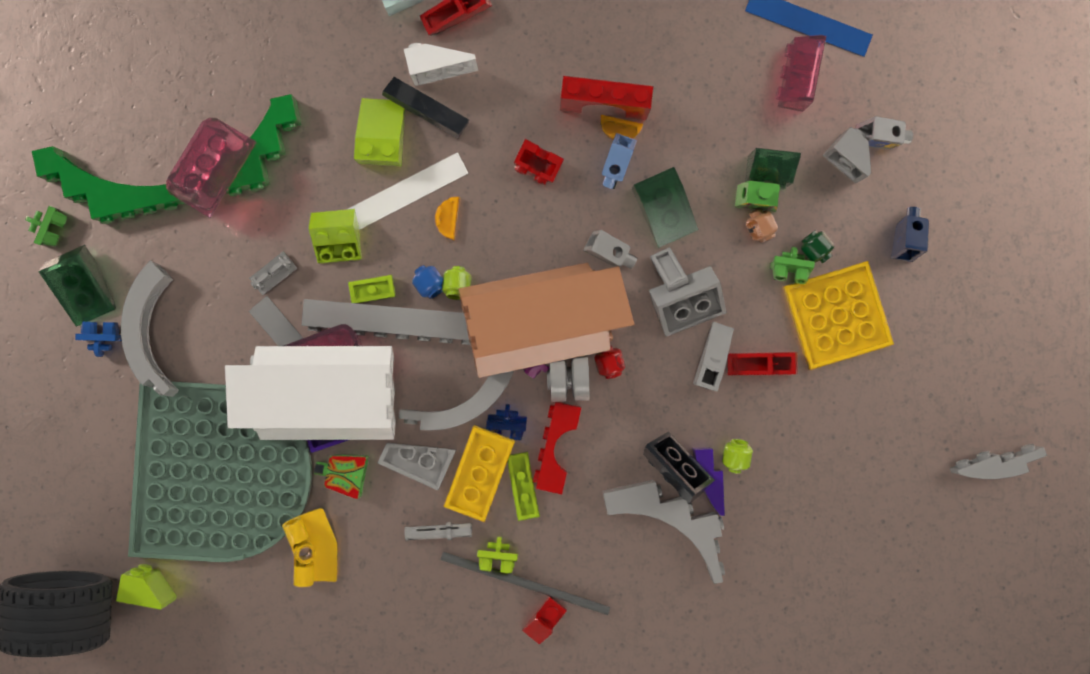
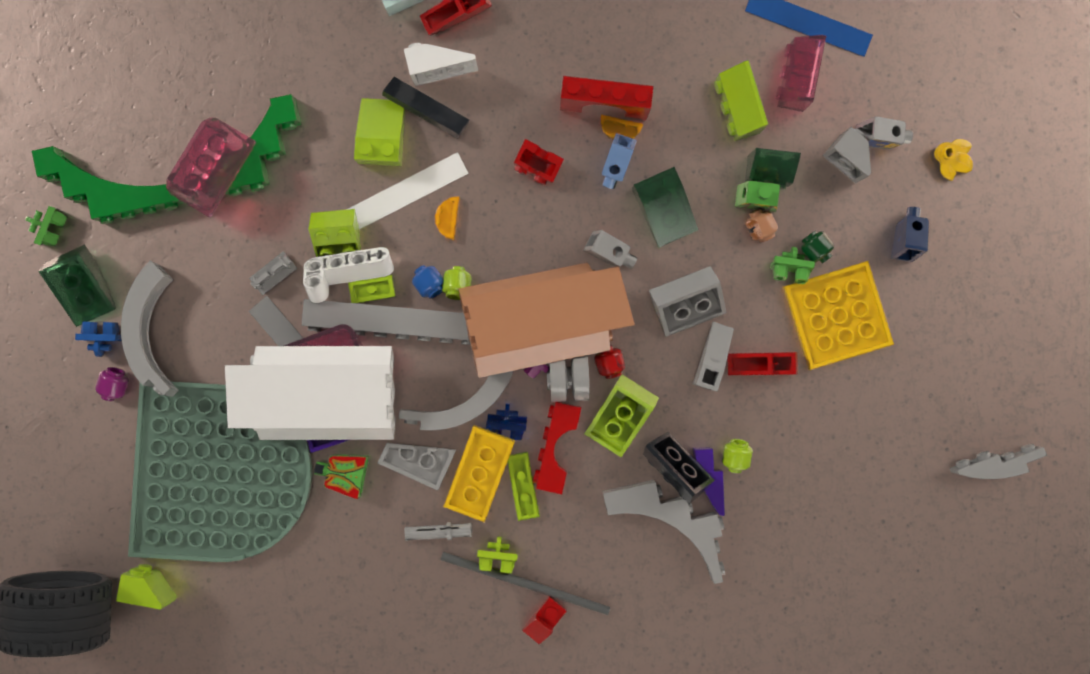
yellow panel [282,508,337,587] -> none
light grey tile [650,247,689,292] -> none
none -> magenta head [95,367,129,401]
none -> white beam [303,247,394,303]
none -> lime slope [584,375,659,457]
none -> lime slope [714,60,768,141]
none -> yellow plate [934,139,973,181]

